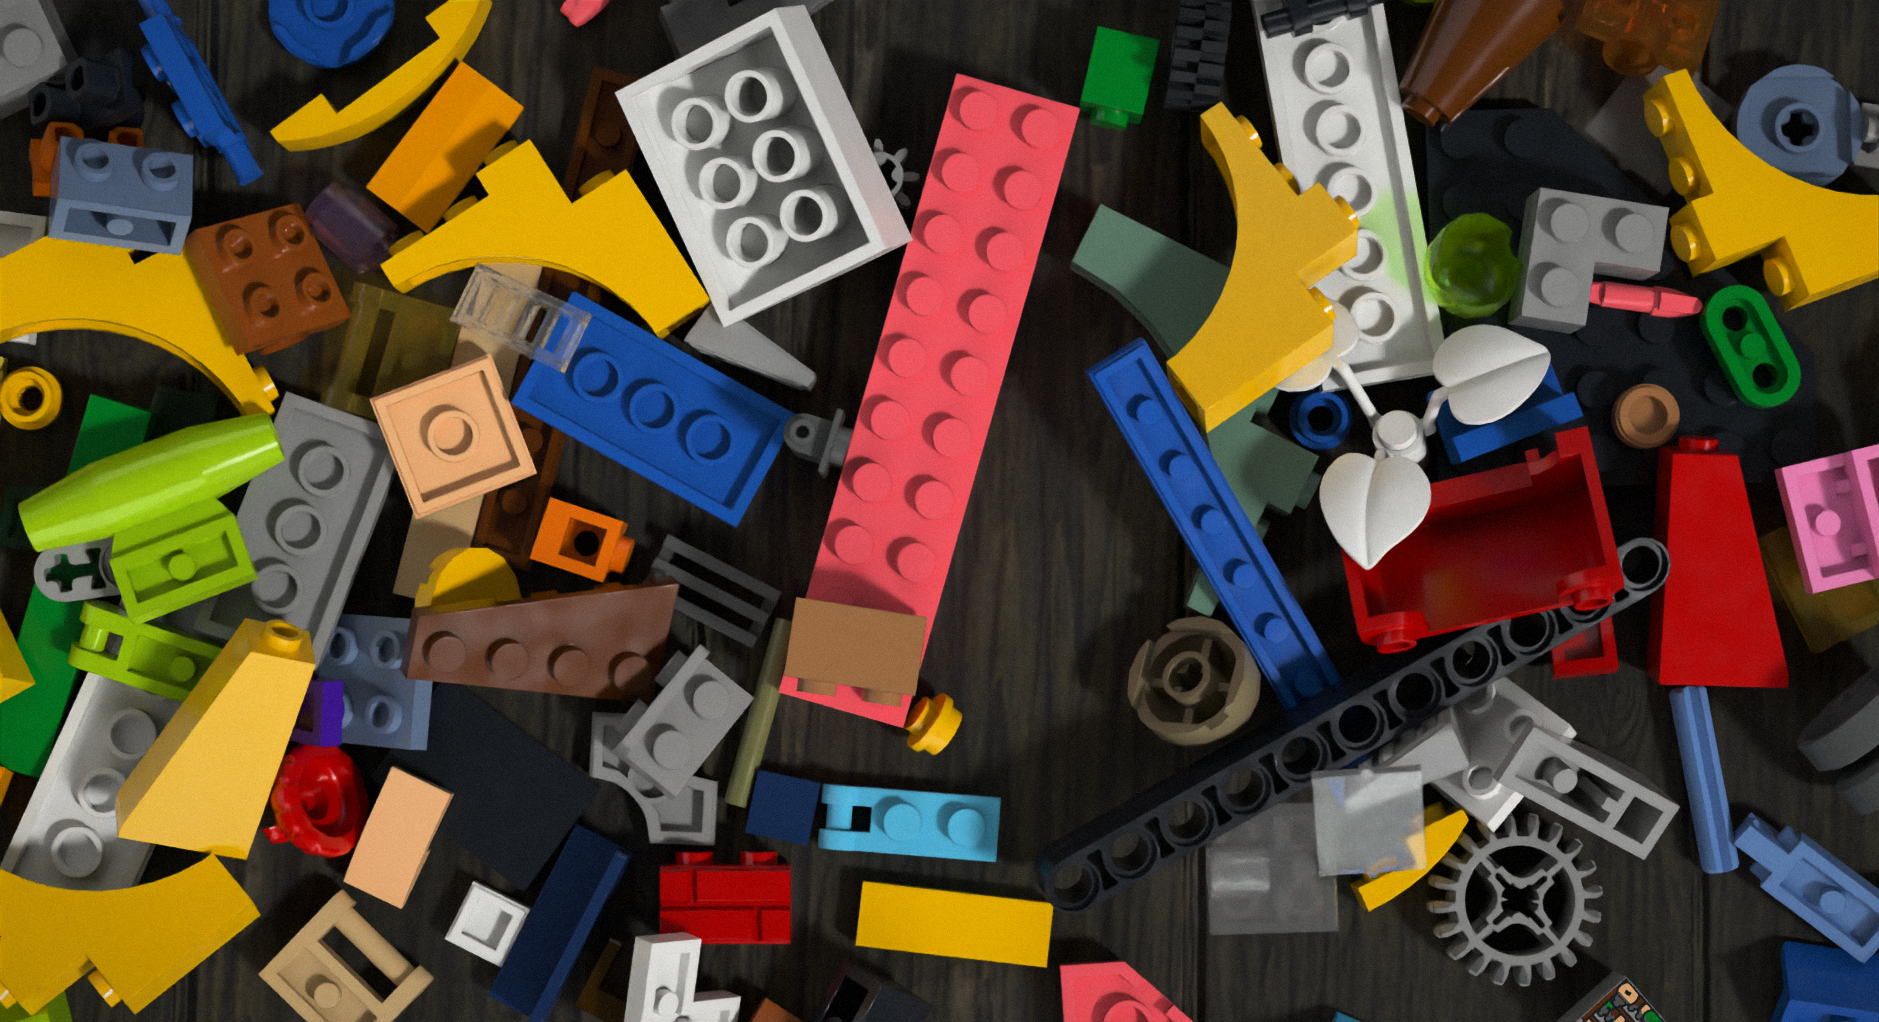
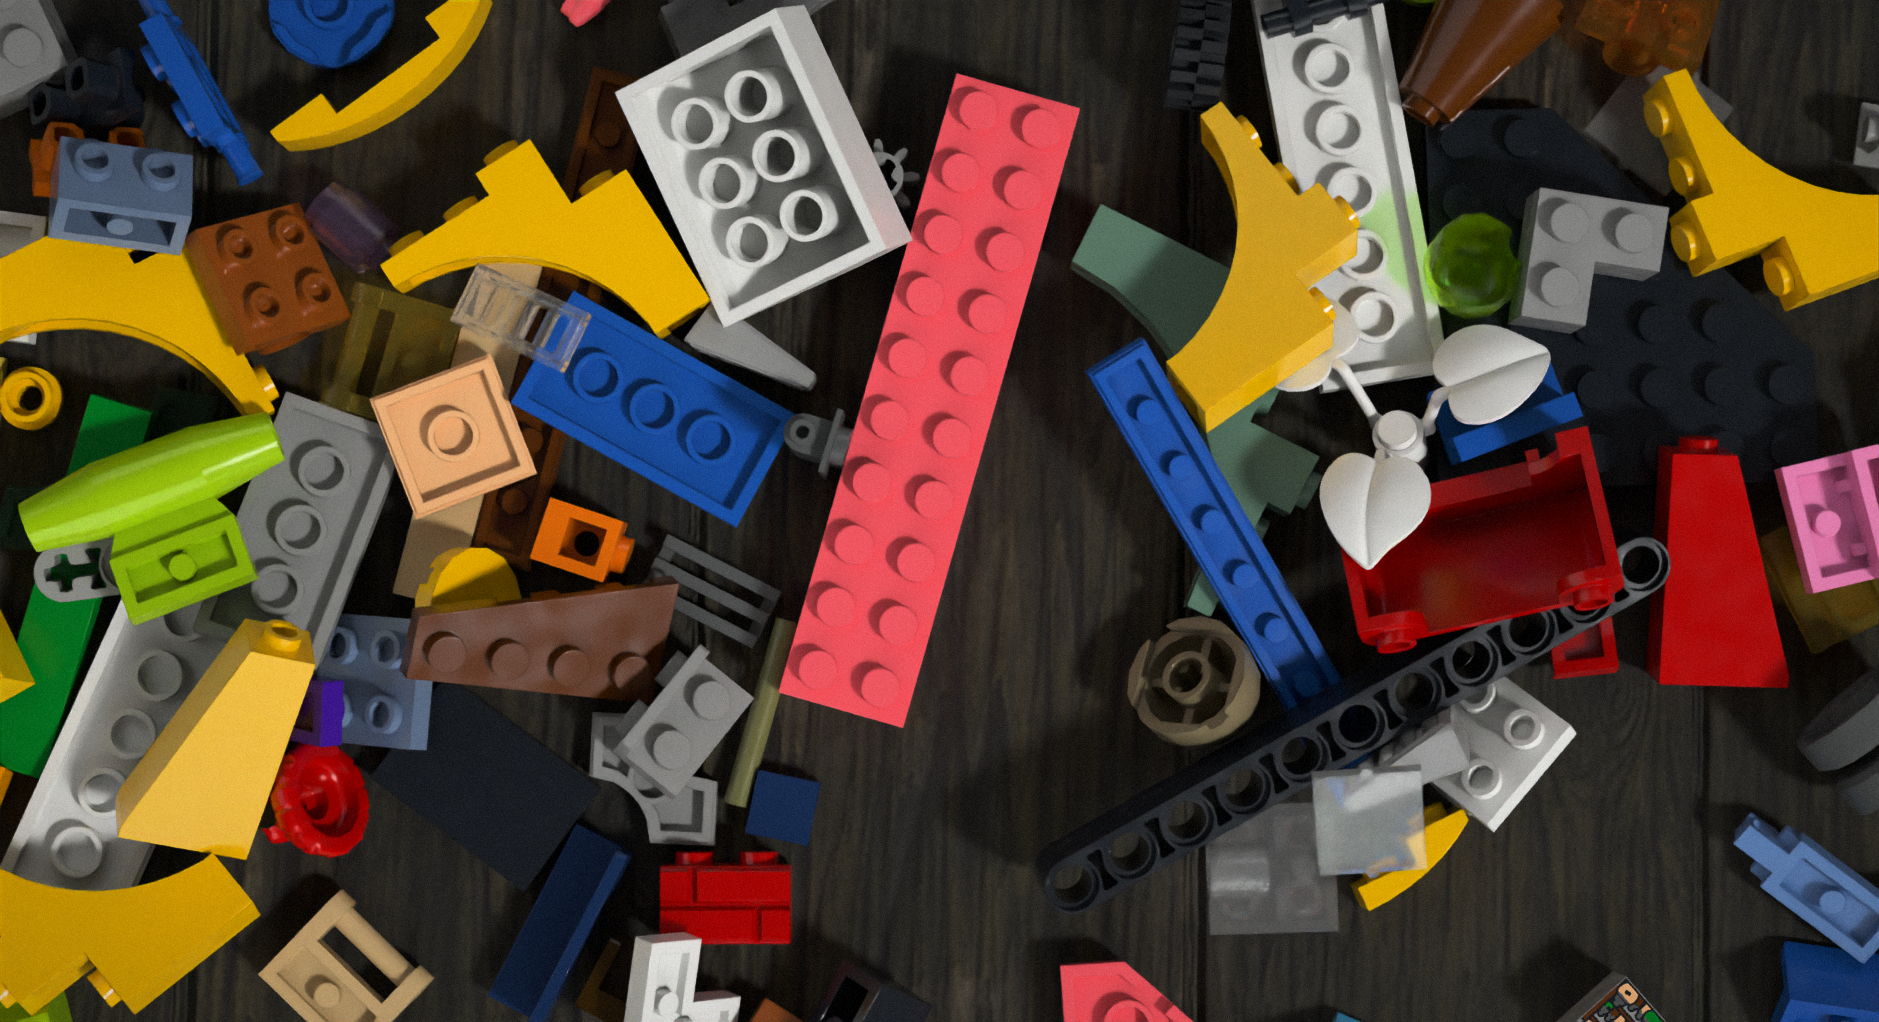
lime plate [67,599,226,703] -> none
light nougat slope [343,766,454,909] -> none
light orange piece [366,61,524,234] -> none
white tile [445,880,532,968] -> none
medium nougat brick [784,597,928,707] -> none
medium azure plate [817,783,1001,862] -> none
yellow tile [855,880,1053,968] -> none
yellow plate [905,693,962,755] -> none
green brick [1079,26,1160,130] -> none
blue plate [1288,387,1353,451] -> none
light grey gear [1427,813,1603,986] -> none
light grey slope [1493,722,1680,860] -> none
coral piece [1589,281,1703,318] -> none
medium nougat tile [1611,384,1680,449] -> none
medium blue axle [1669,685,1739,874] -> none
green plate [1700,285,1801,409] -> none
sand blue plate [1731,64,1864,187] -> none

